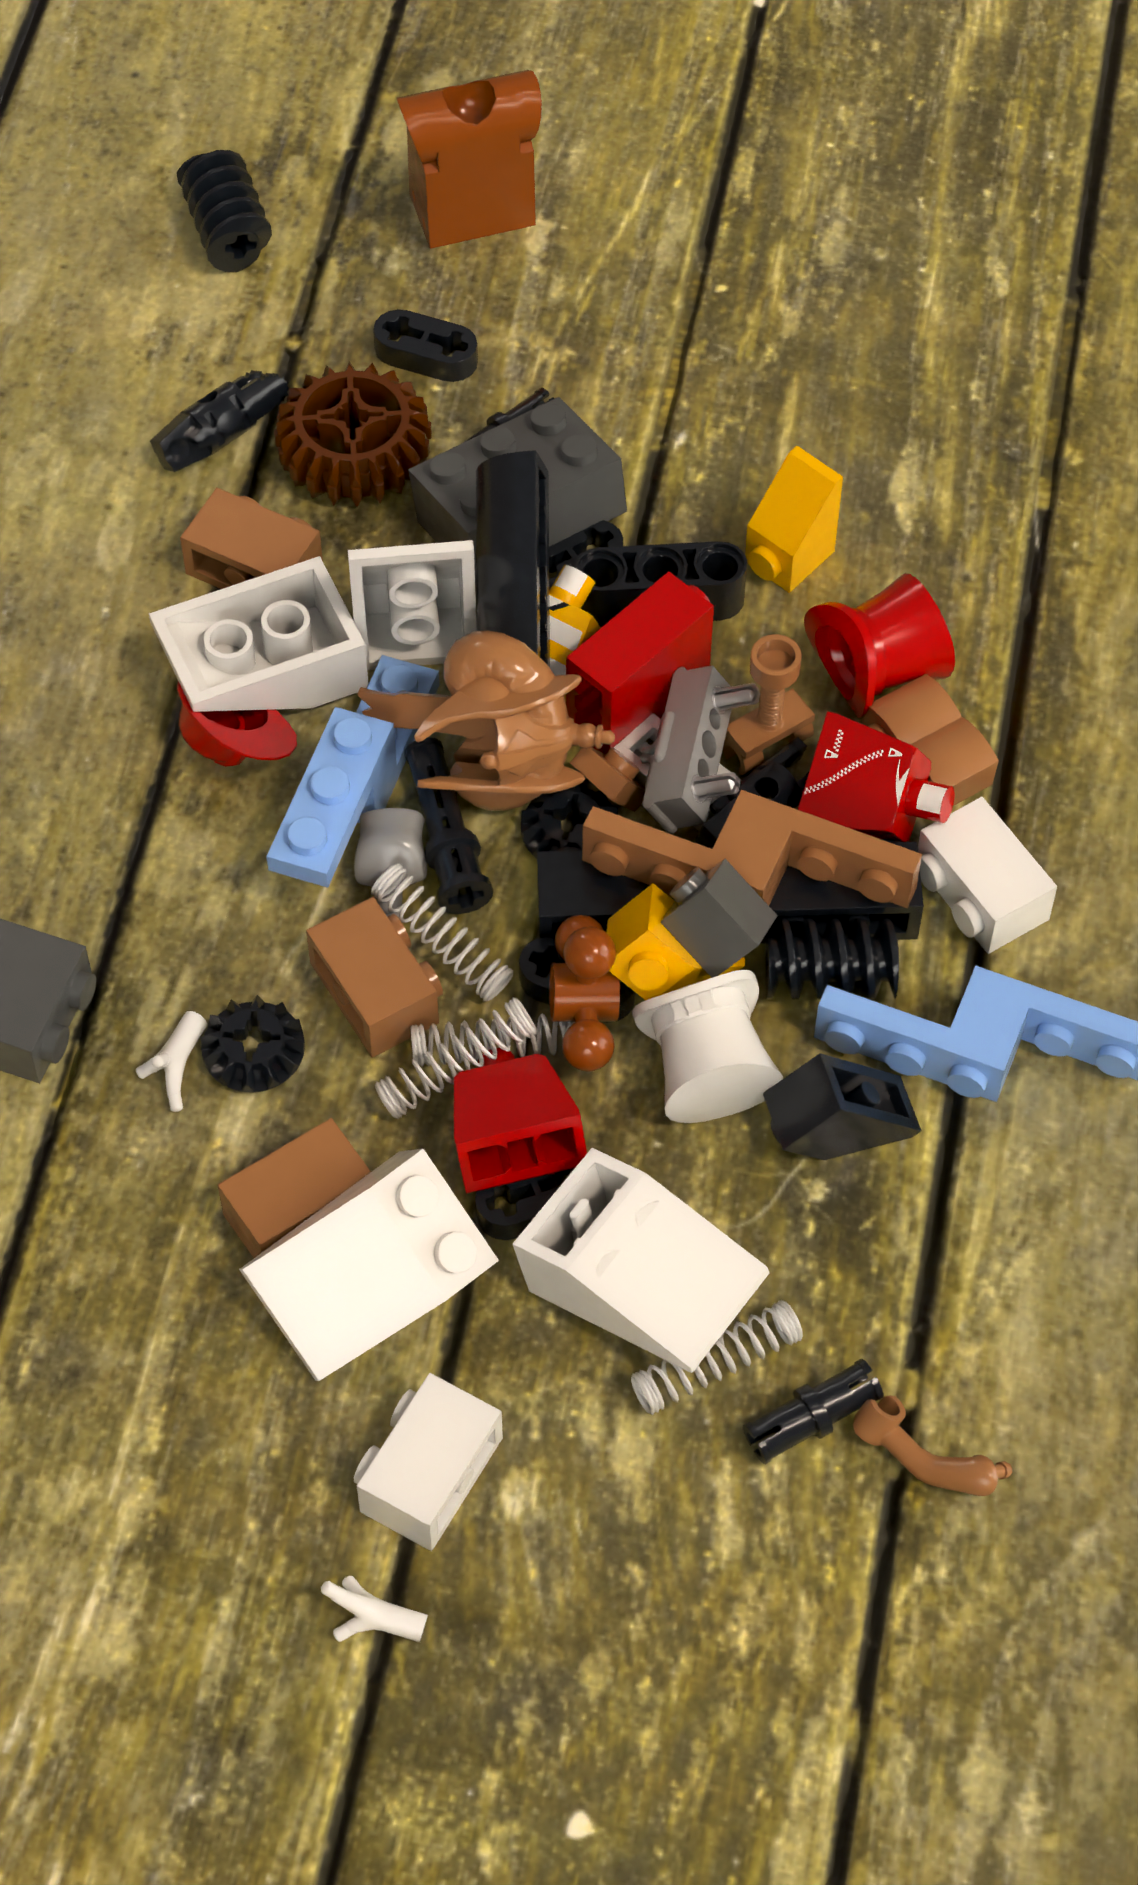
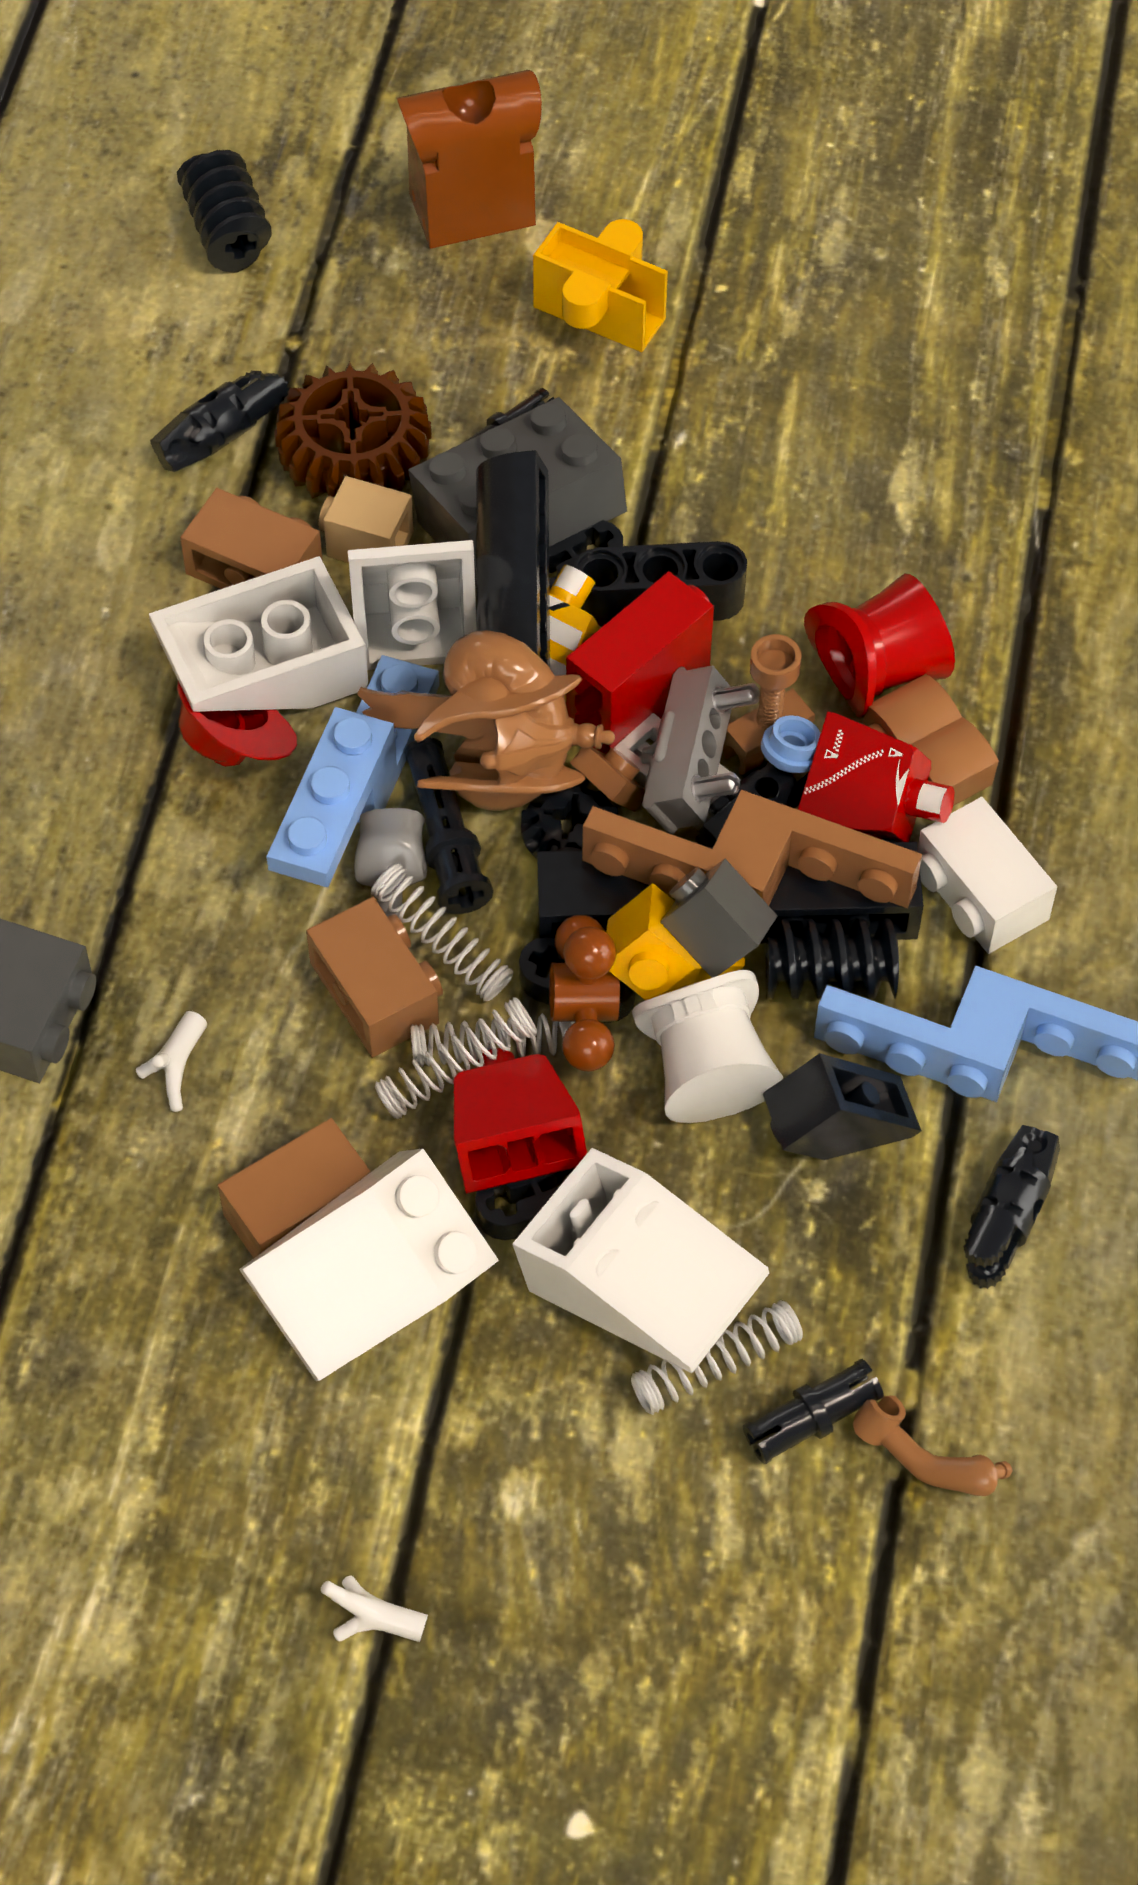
black gear [200,994,305,1092] -> none
white brick [354,1373,503,1552] -> none
black beam [373,309,478,382] -> none
yellow slope [745,446,843,593] -> none
none -> tan brick [318,476,414,563]
none -> yellow piece [533,219,668,353]
none -> light blue plate [761,715,821,773]
none -> black hinge [963,1125,1060,1289]

